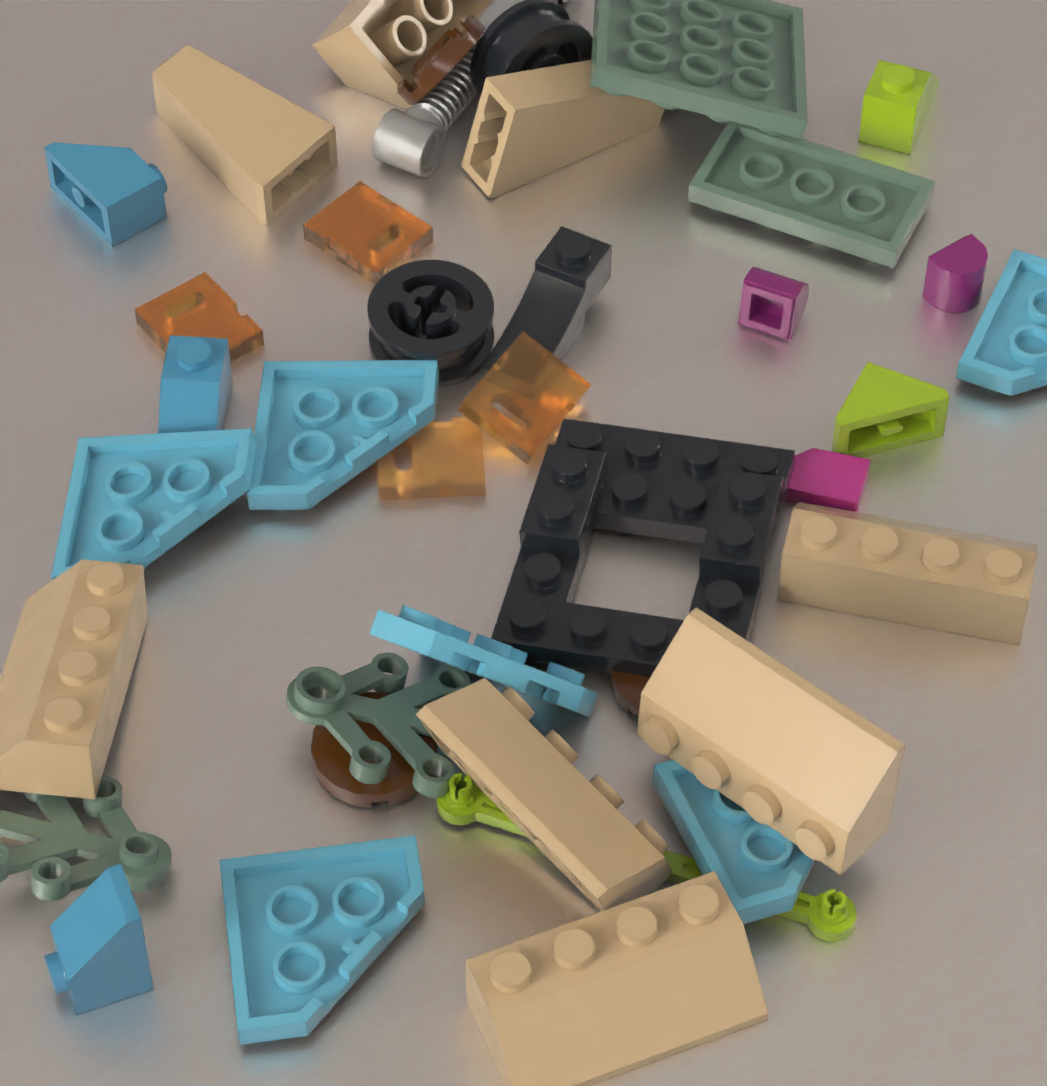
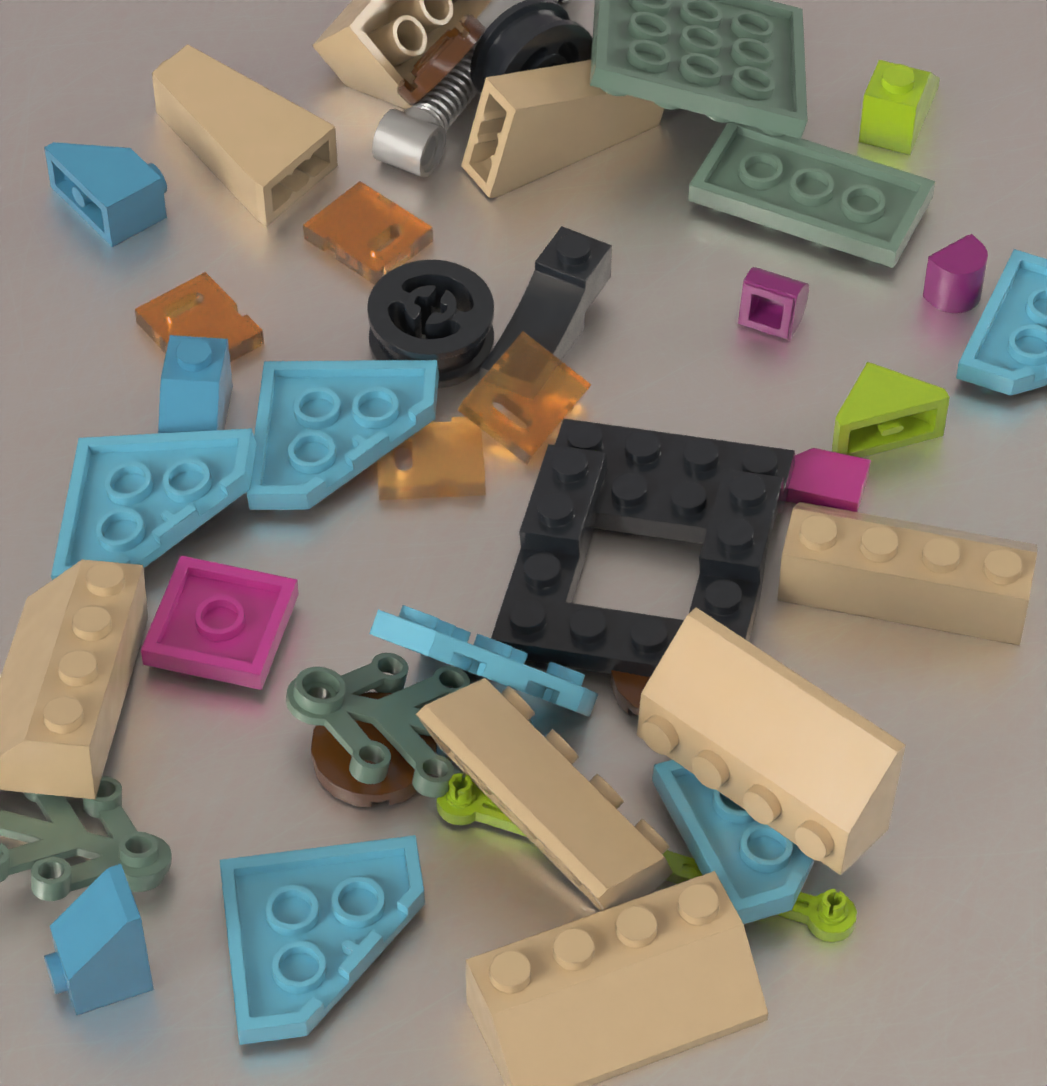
none -> dark pink plate [141,555,299,690]

